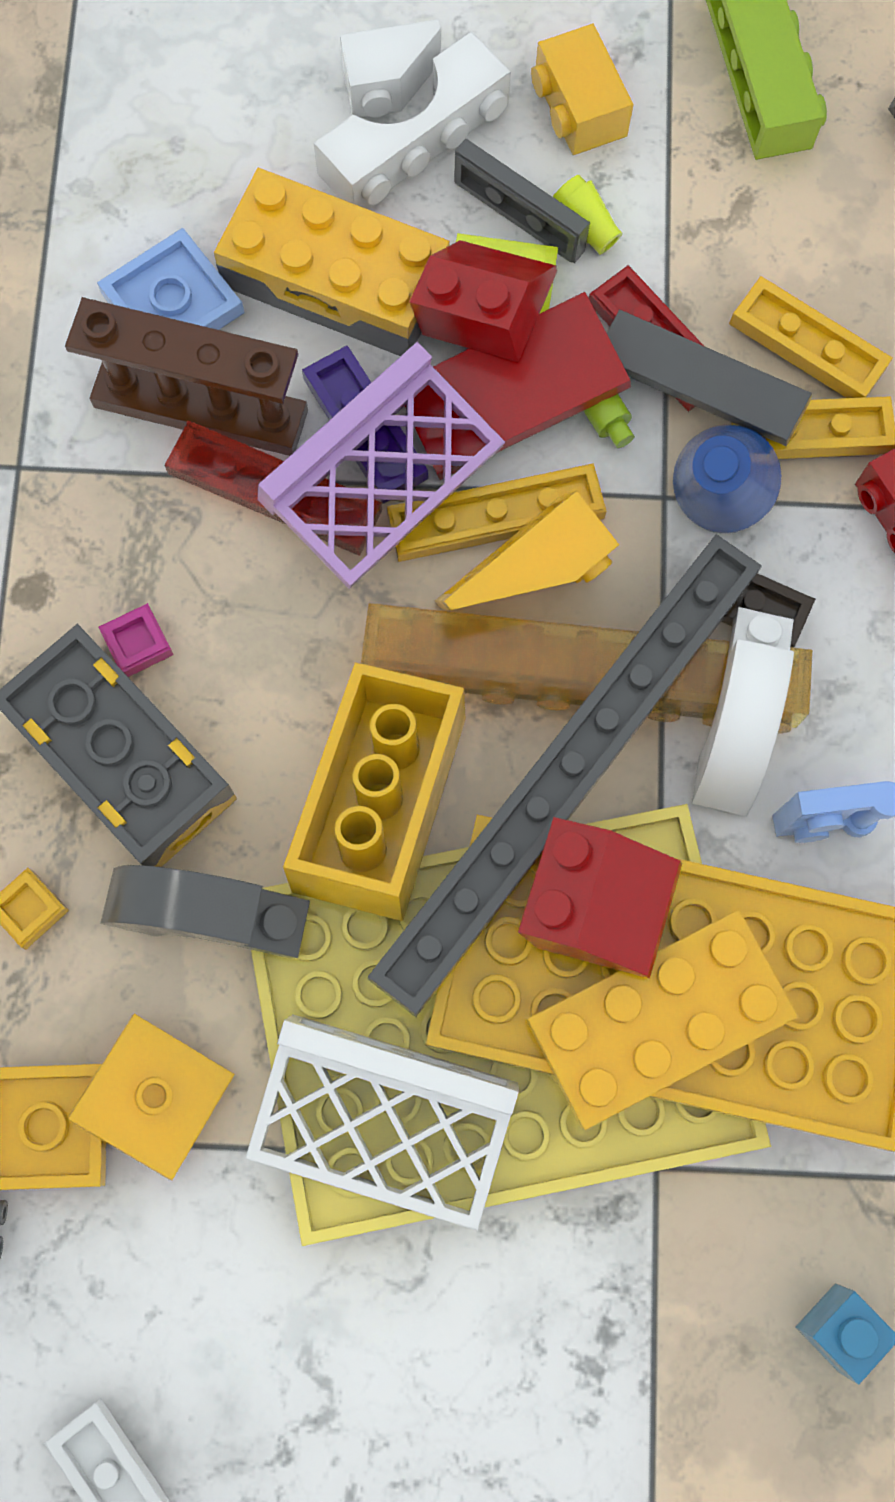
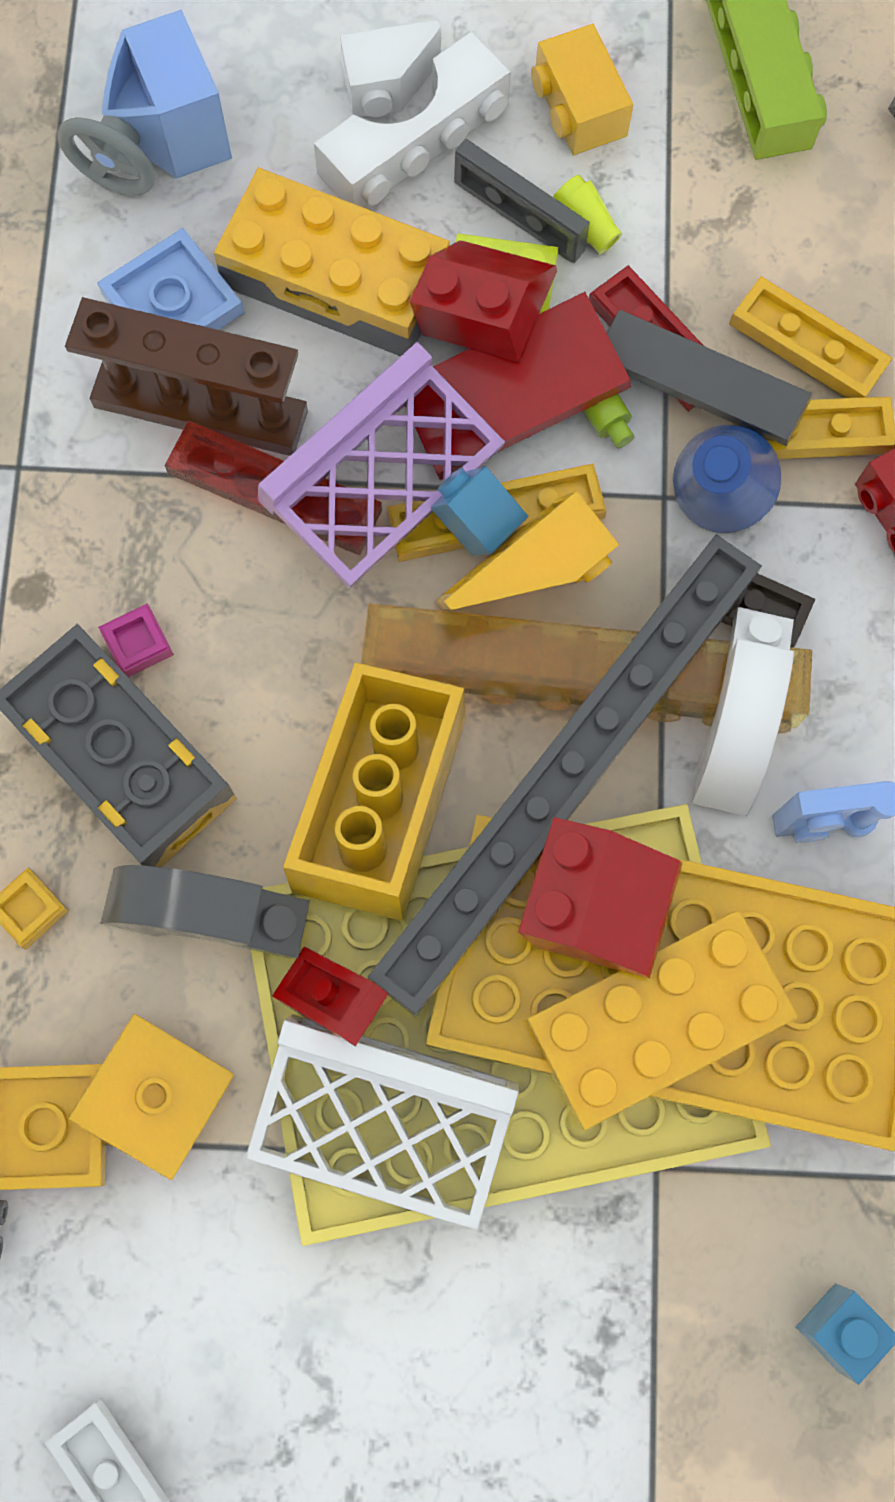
dark purple plate [302,345,429,504] -> none
none -> light blue piece [58,9,232,196]
none -> red plate [272,946,389,1047]
none -> dark azure brick [430,466,529,556]

